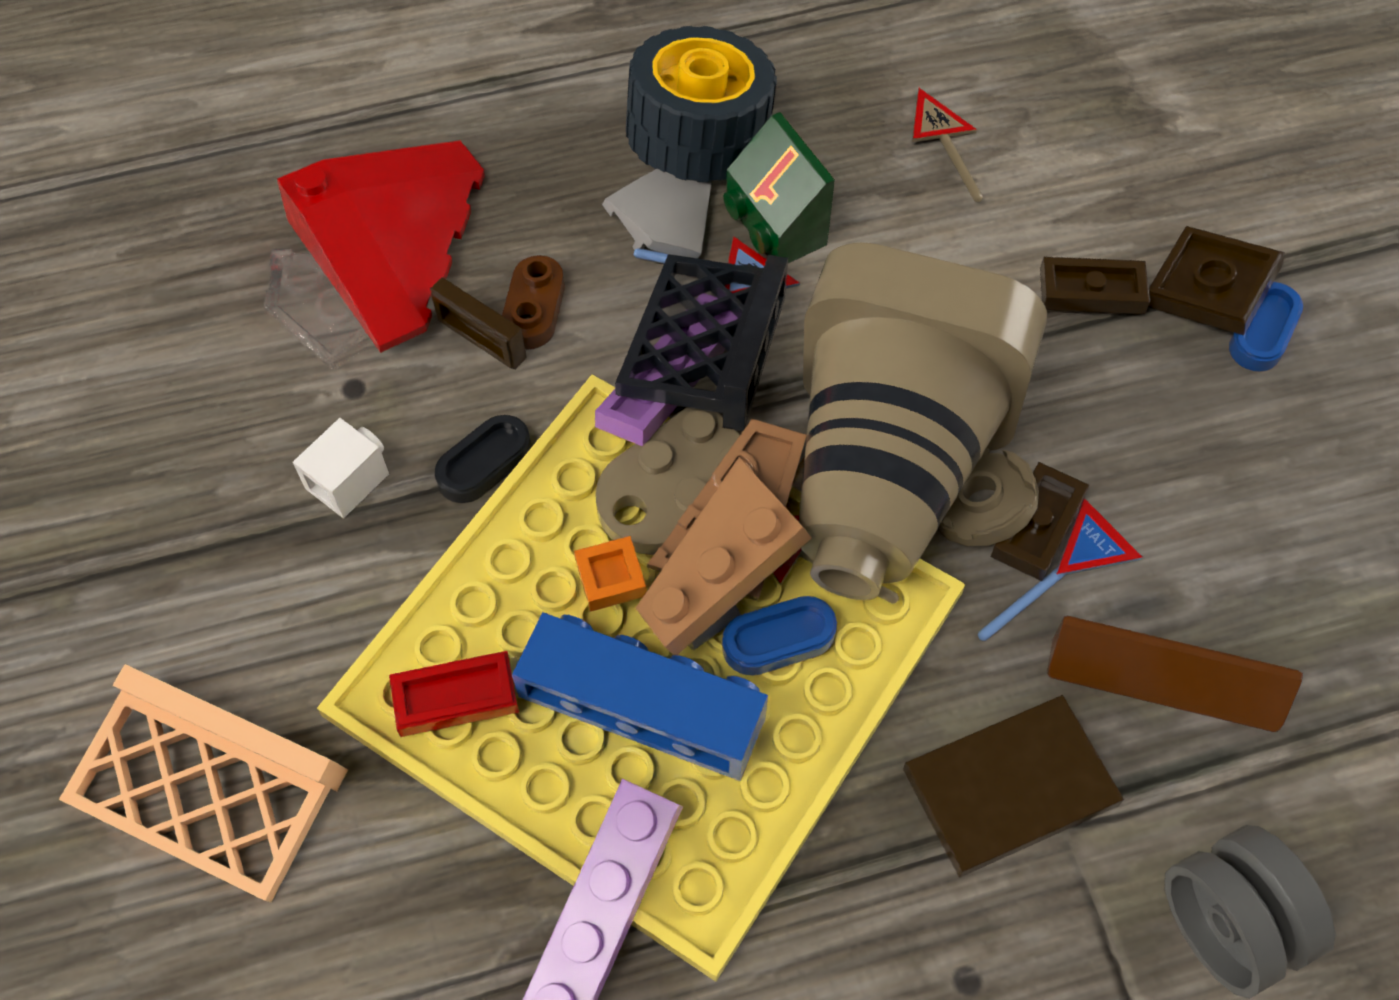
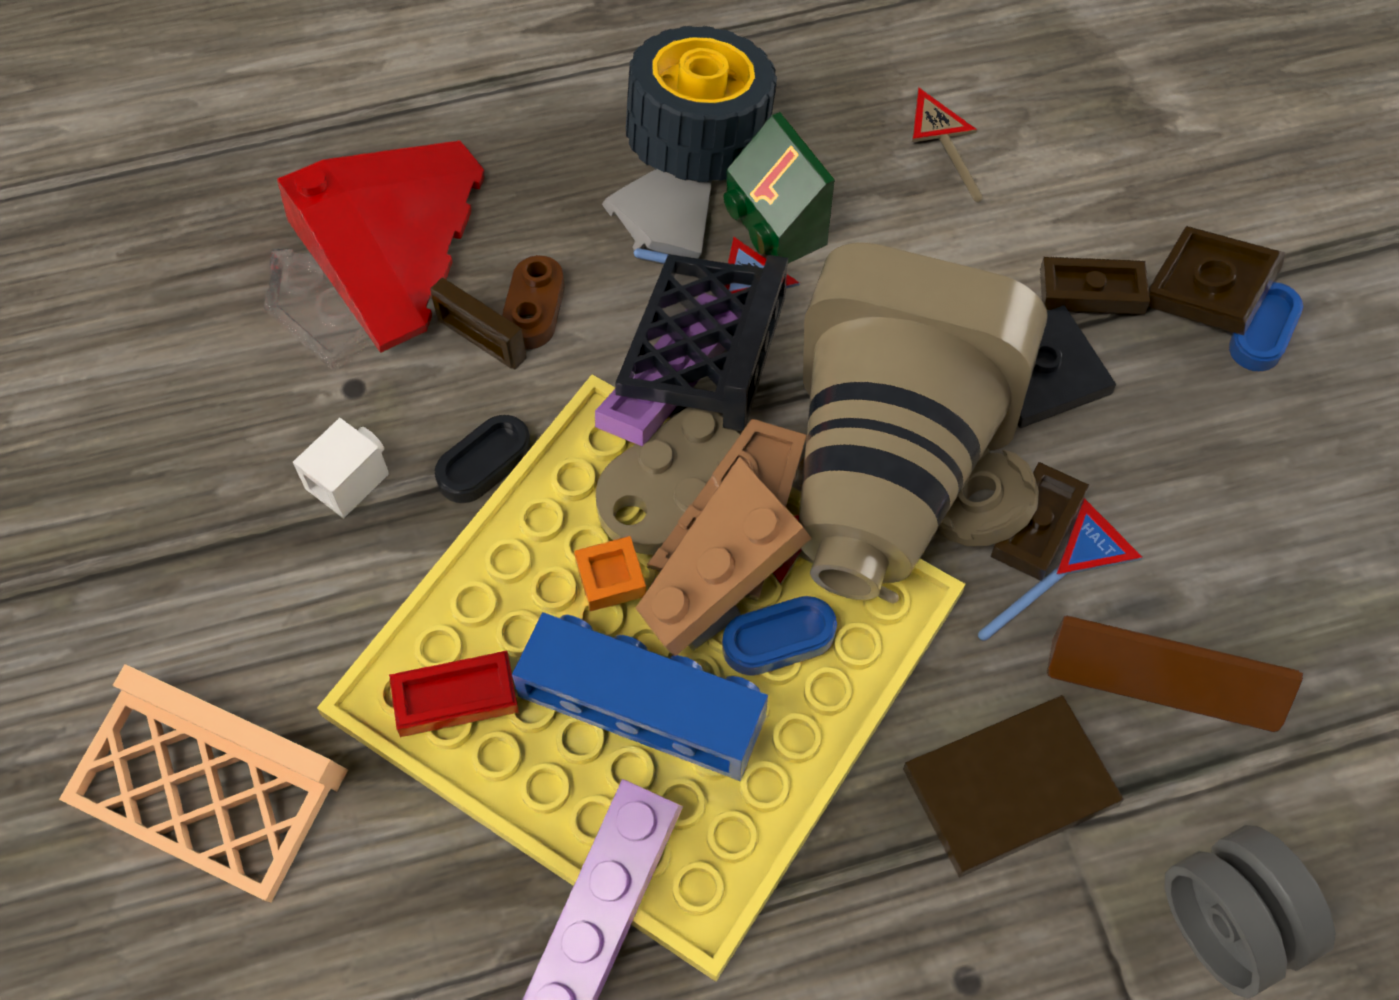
none -> black plate [1017,305,1116,429]

